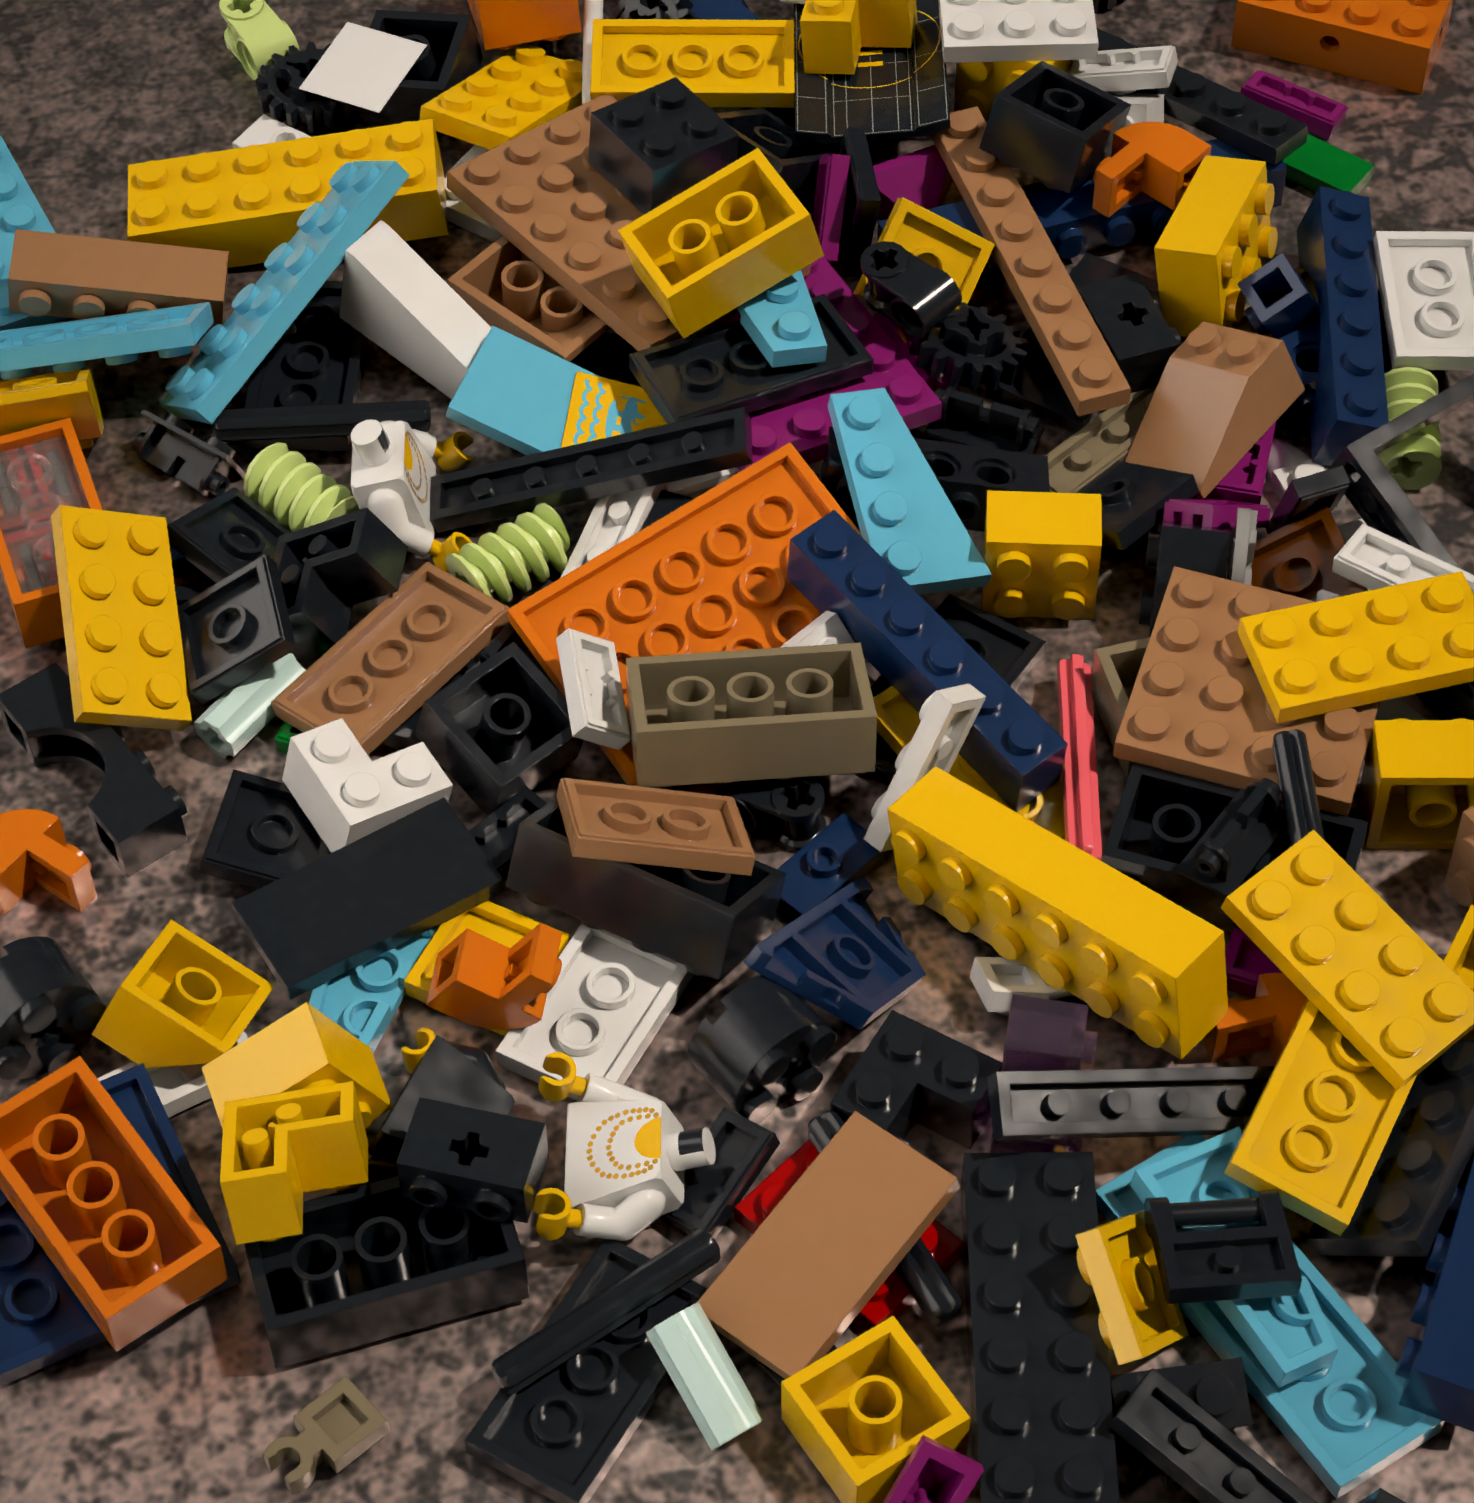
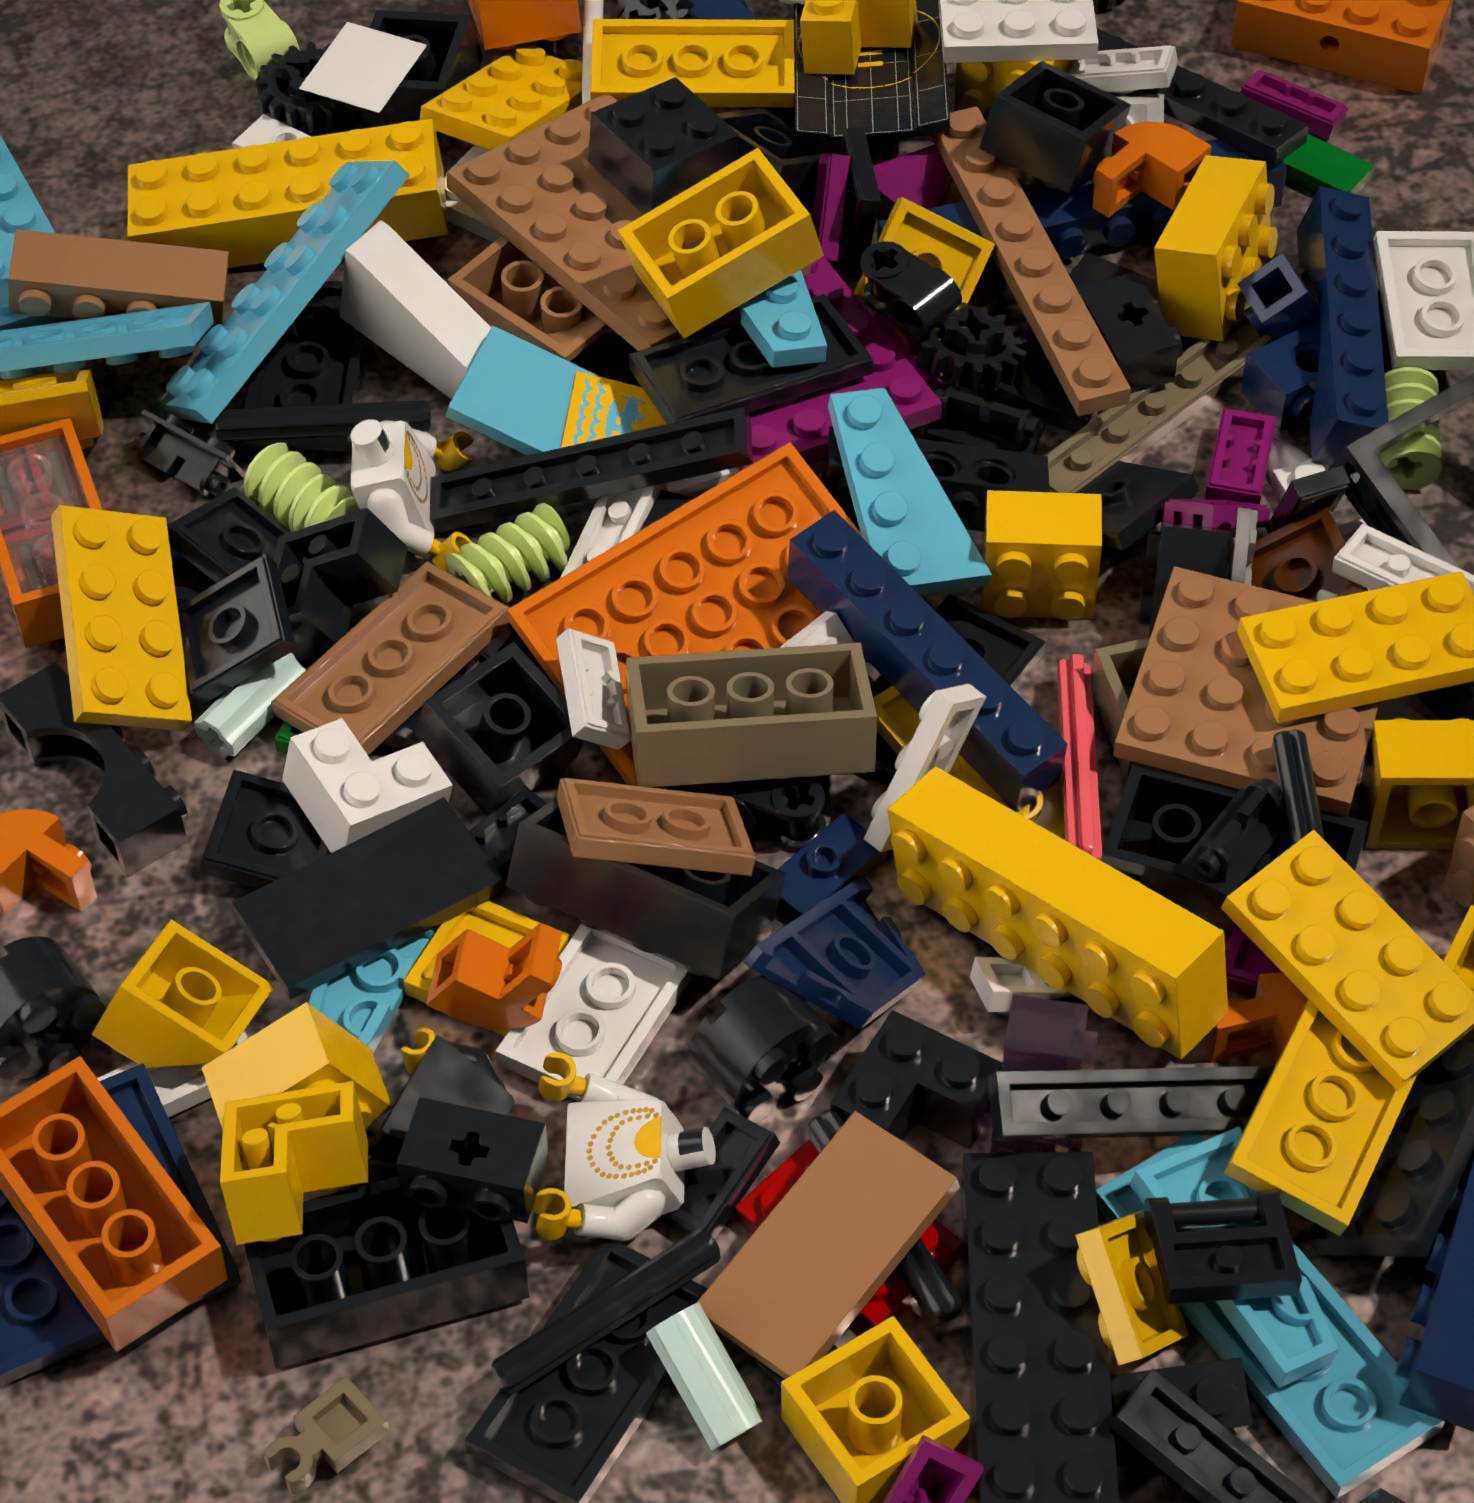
medium nougat slope [1125,321,1305,499] -> none

